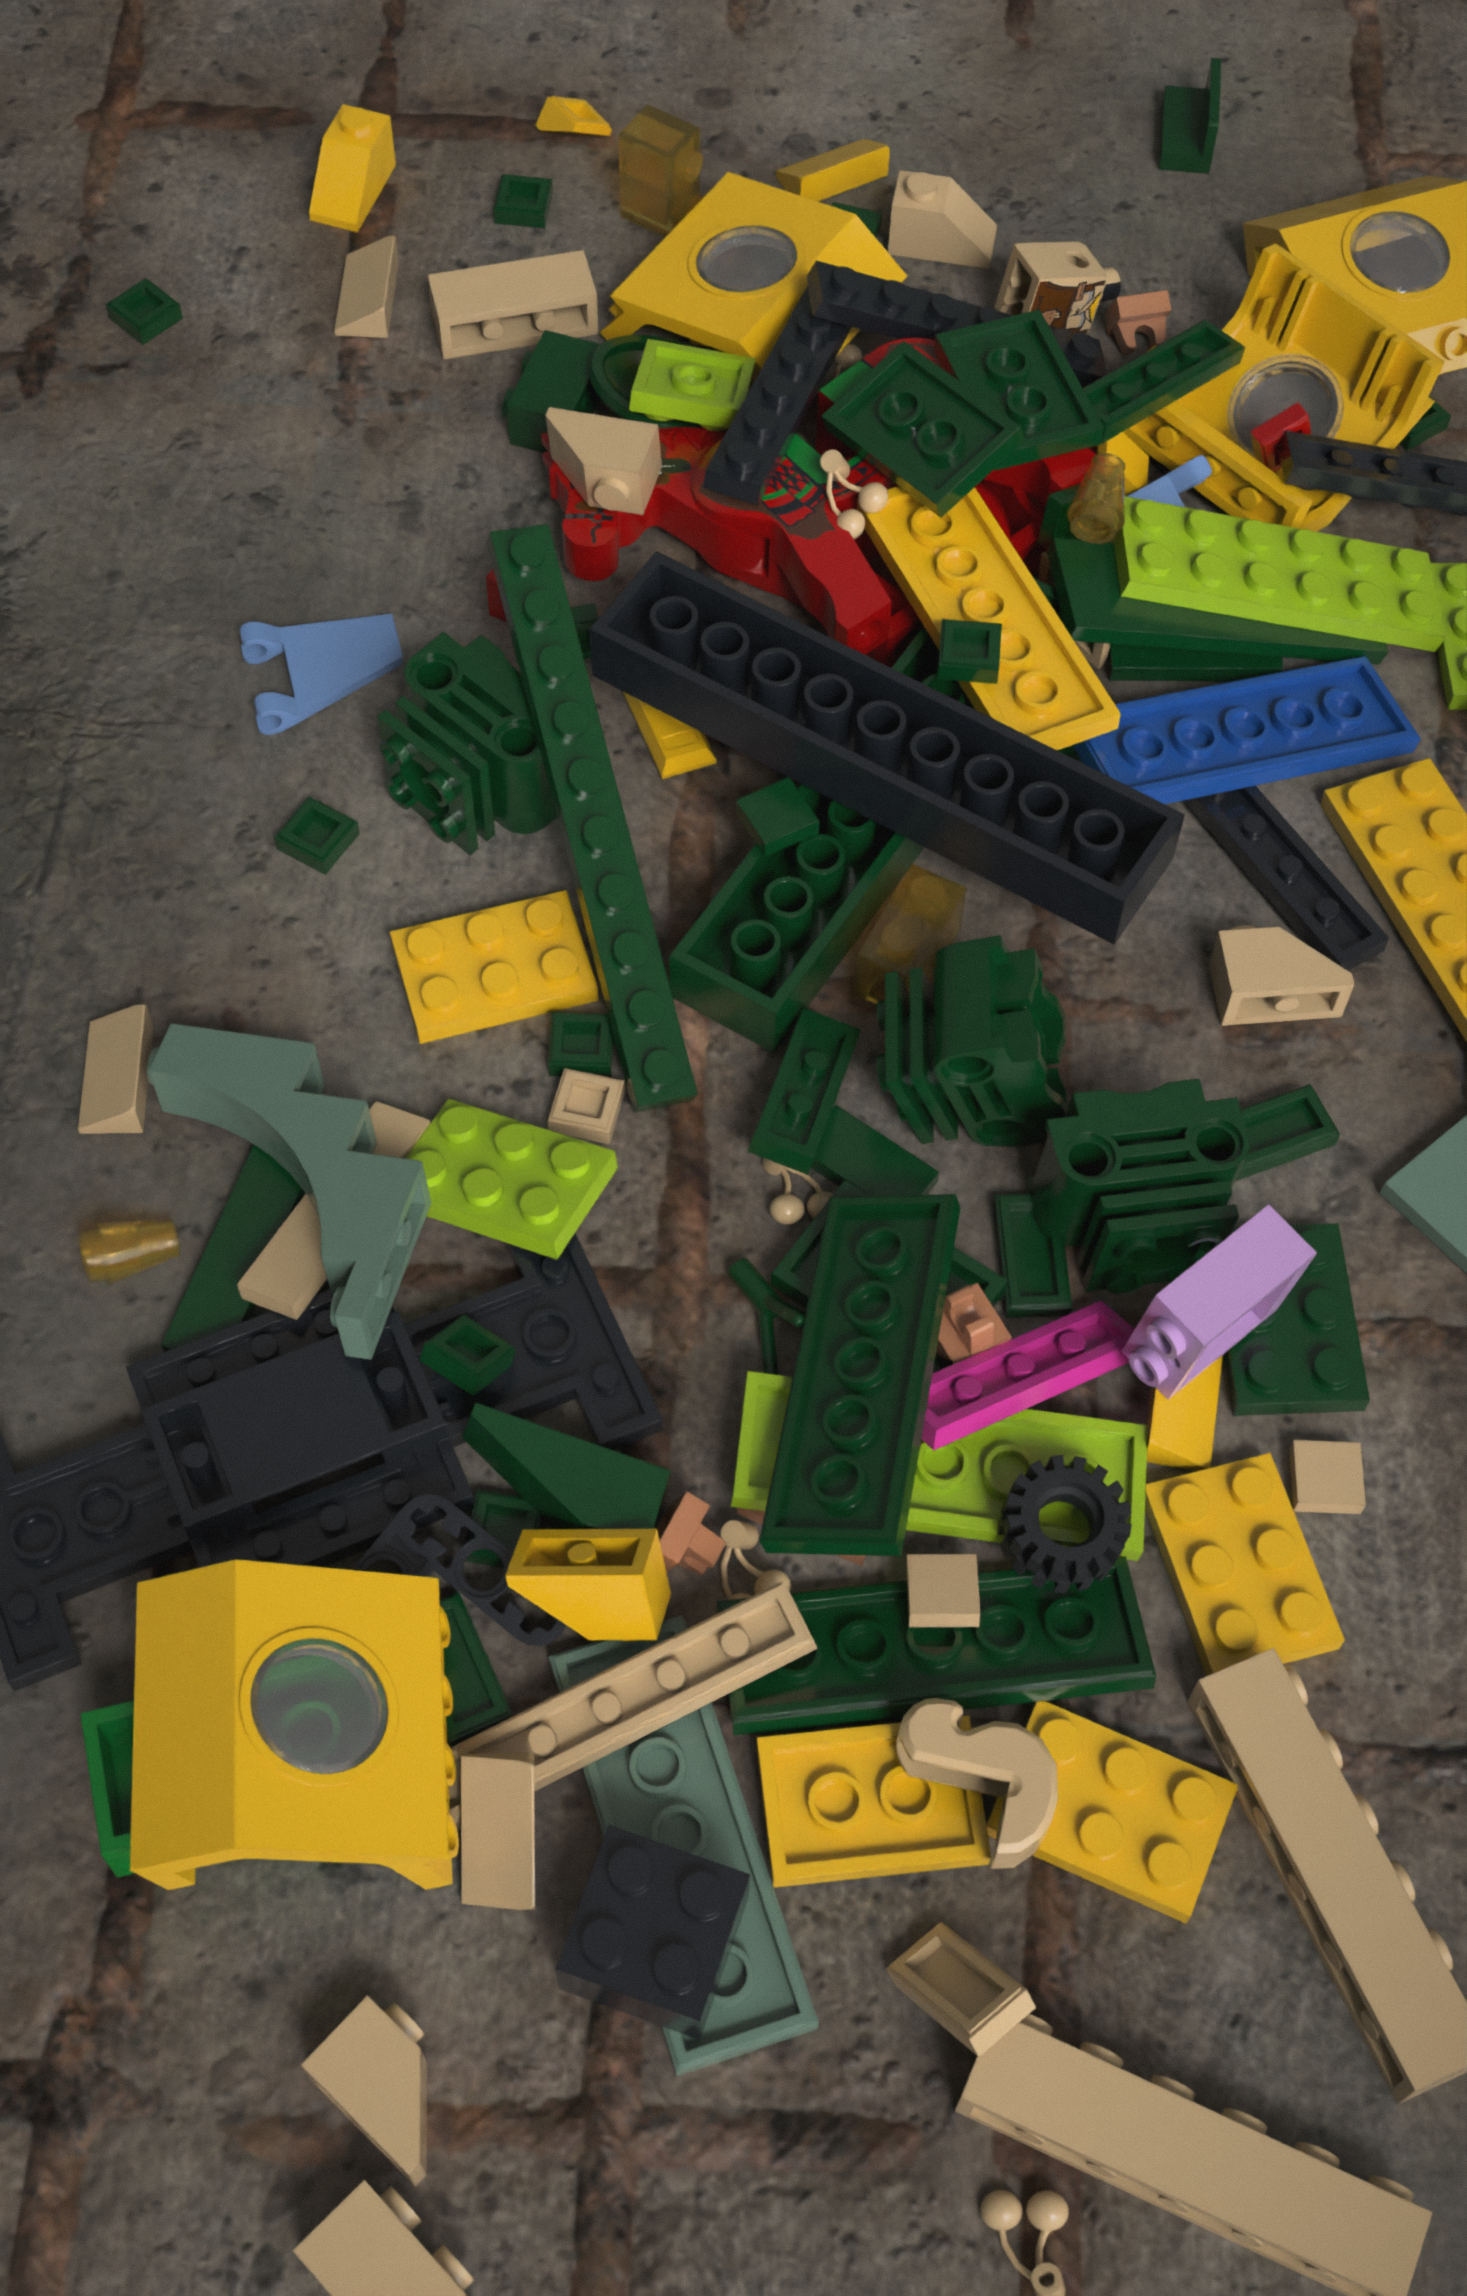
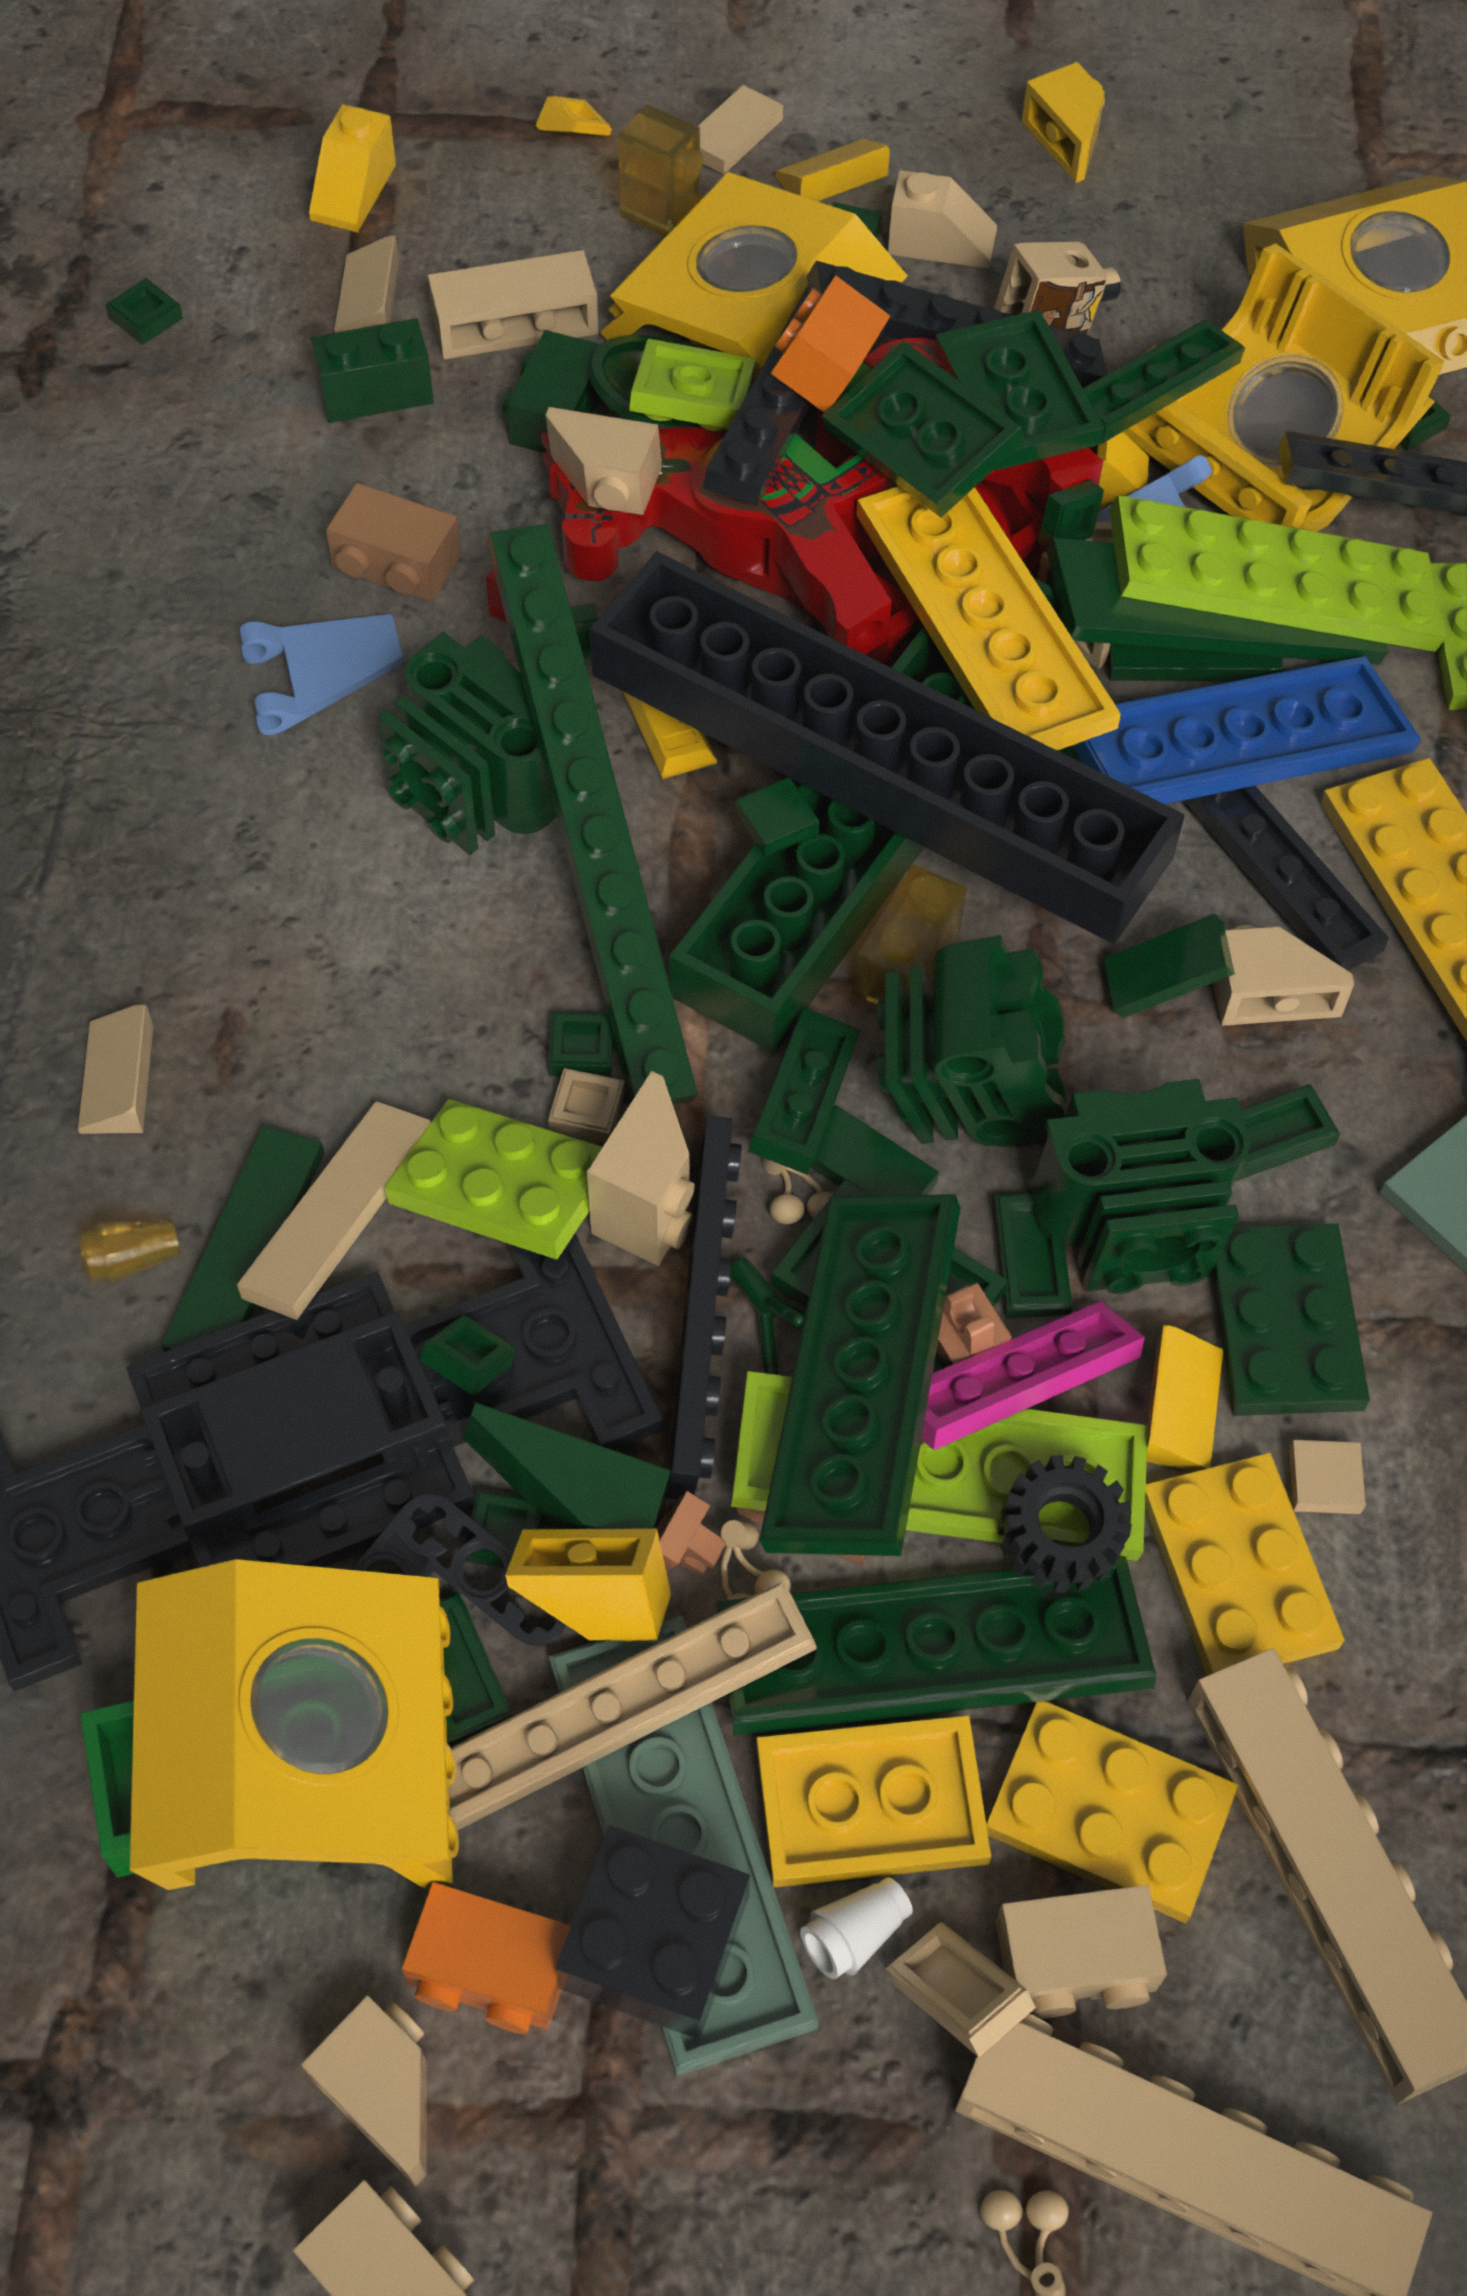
sand green arch [147,1023,431,1360] -> none
dark green tile [274,797,360,875] -> none
yellow plate [389,890,599,1044] -> none
tan slope [461,1753,535,1910] -> none
dark green tile [493,174,553,229] -> none
tan piece [820,450,888,539] -> none
tan animal [896,1698,1058,1869] -> none
tan tile [906,1554,980,1627] -> none
dark green tile [937,619,1002,684] -> none
clear yellow cone [1067,453,1125,544] -> none
nougat tile [1104,290,1171,355] -> none
lavender window [1121,1204,1317,1400] -> none
dark green panel [1159,58,1221,174] -> none
red tile [1250,402,1312,473] -> none
none -> dark green brick [311,318,434,423]
none -> medium nougat brick [326,483,462,602]
none -> orange brick [402,1882,571,2034]
none -> tan slope [587,1071,695,1266]
none -> black plate [666,1115,742,1499]
none -> tan tile [683,85,783,175]
none -> orange brick [771,275,890,413]
none -> white cone [800,1877,913,1979]
none -> tan piece [995,1885,1167,2019]
none -> yellow slope [1021,62,1105,183]
none -> dark green tile [1104,913,1235,1018]

